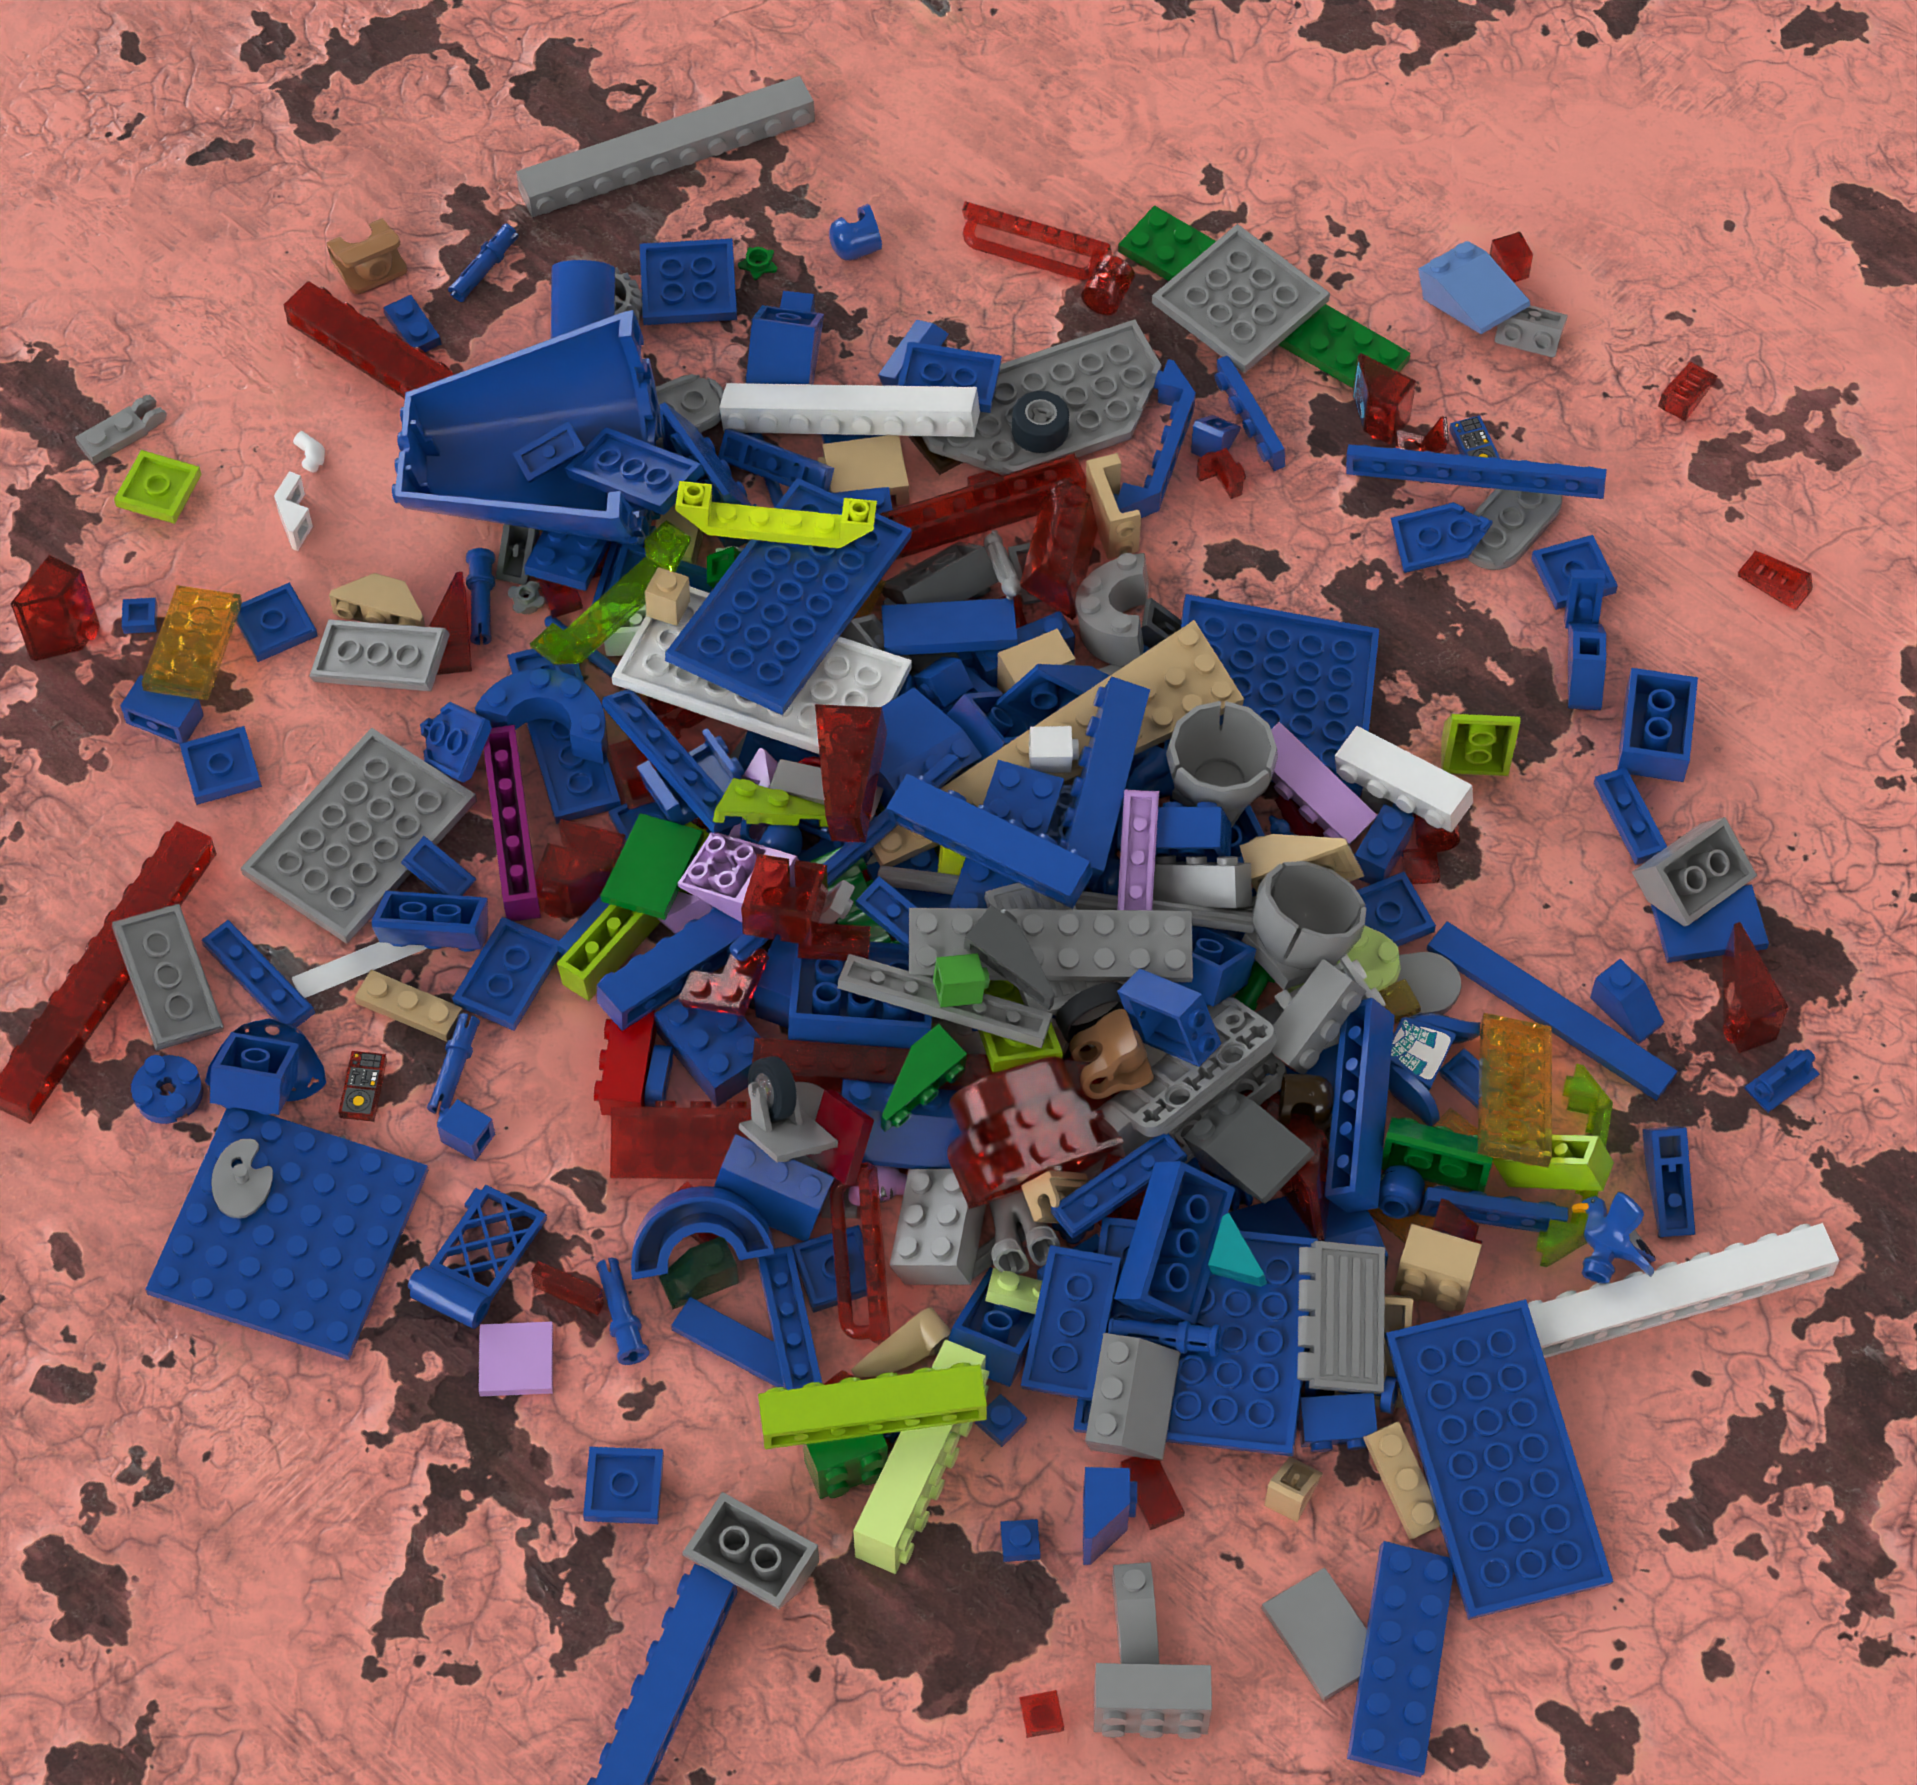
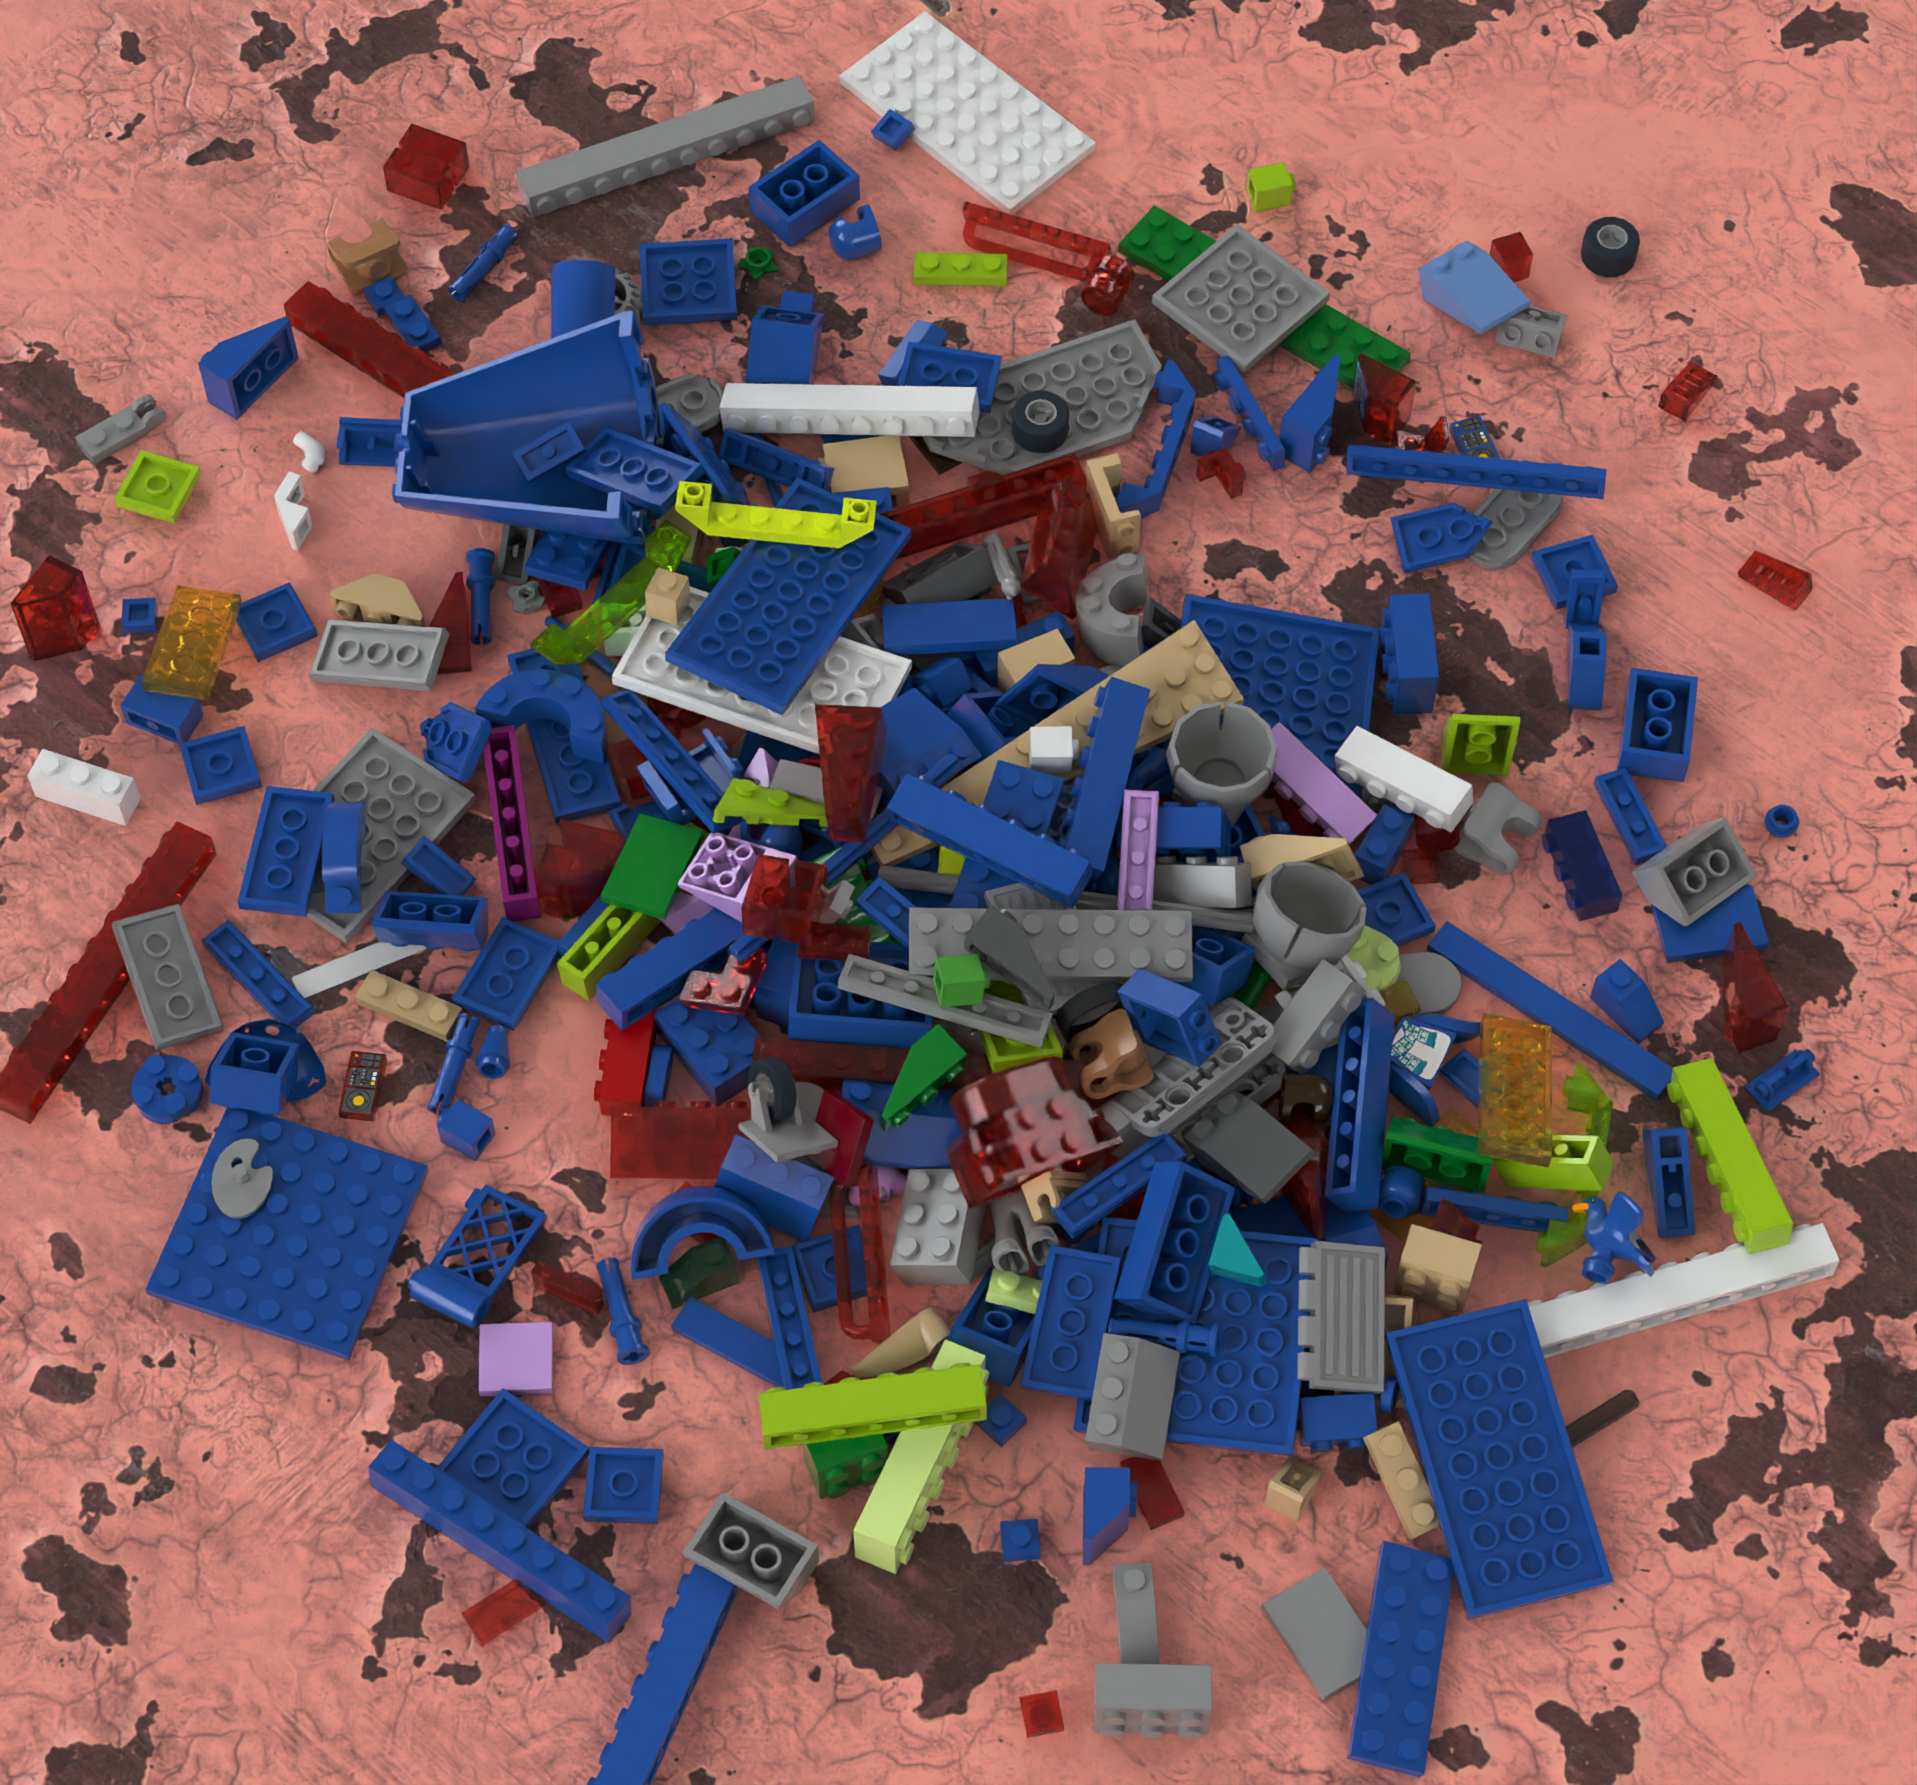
none -> white brick [27,749,141,826]
none -> blue slope [198,317,299,420]
none -> blue plate [237,786,335,917]
none -> blue arch [322,802,366,914]
none -> blue hinge [337,417,402,467]
none -> blue plate [363,276,405,317]
none -> blue brick [368,1439,631,1643]
none -> clear red piece [383,123,470,210]
none -> blue plate [436,1388,589,1529]
none -> clear red tile [461,1579,546,1646]
none -> blue cone [476,1025,510,1079]
none -> blue brick [749,140,860,247]
none -> white plate [839,11,1096,217]
none -> blue plate [871,109,915,151]
none -> lime plate [914,252,1007,286]
none -> lime brick [1247,162,1296,212]
none -> blue slope [1280,354,1341,473]
none -> blue brick [1379,594,1439,714]
none -> light grey piece [1452,782,1542,875]
none -> clear blue brick [1542,810,1622,922]
none -> clear smoke axle [1566,1390,1640,1448]
none -> black wheel [1581,217,1640,277]
none -> lime brick [1667,1058,1793,1254]
none -> blue plate [1764,805,1799,838]

